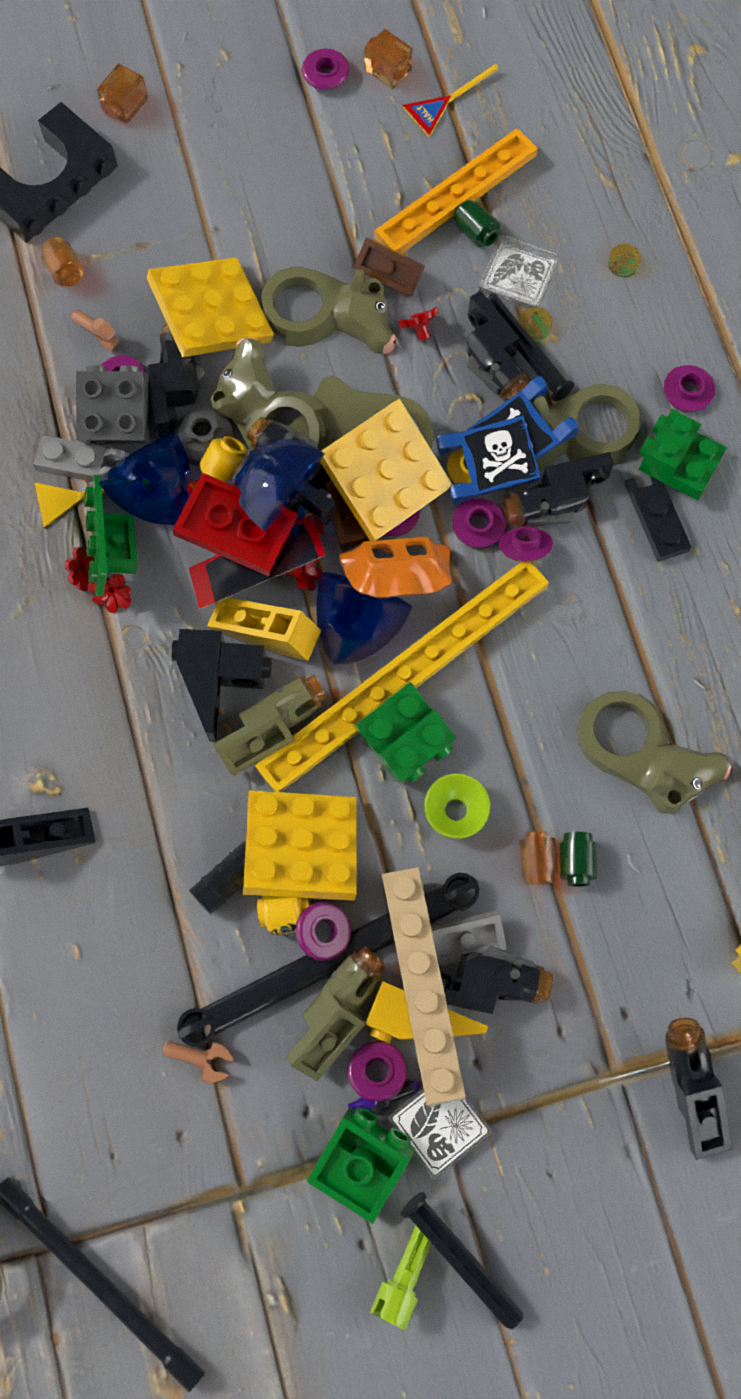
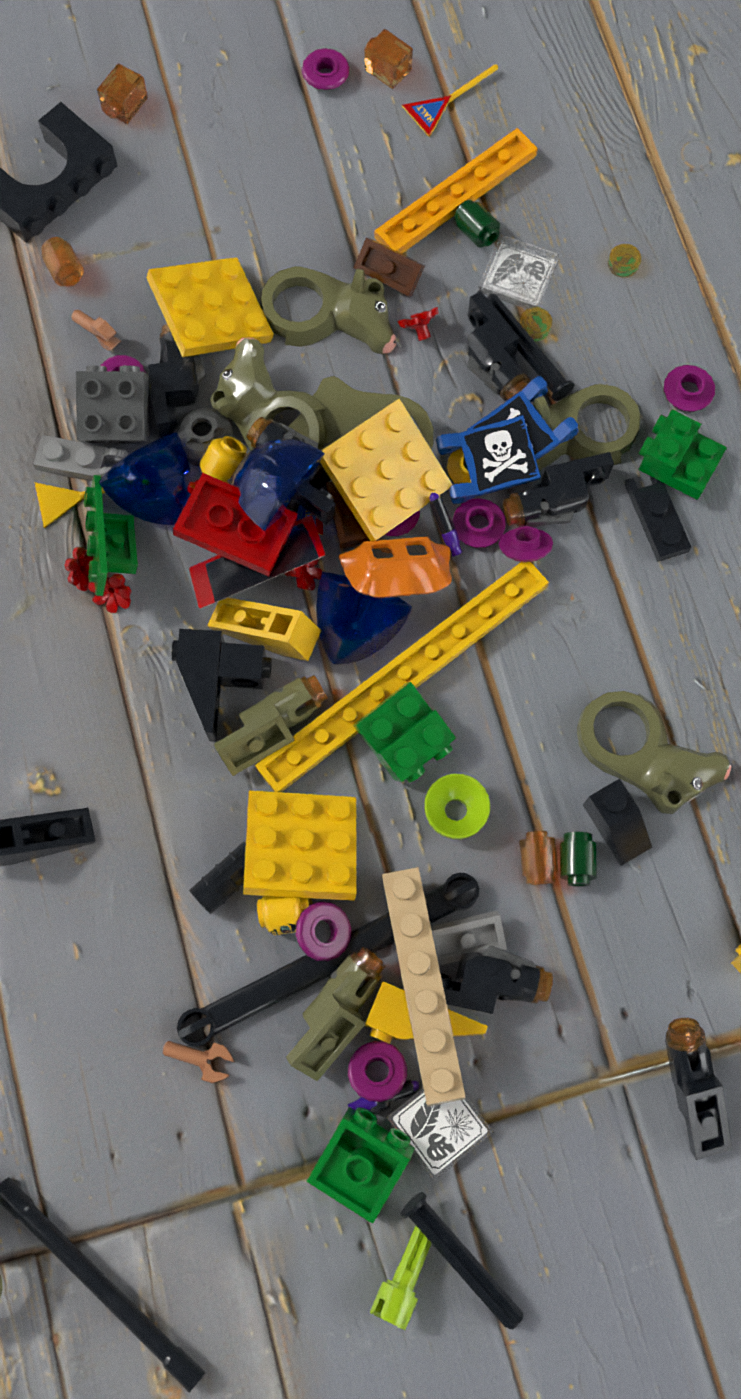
none -> piece [429,493,463,557]
none -> black slope [583,778,652,866]

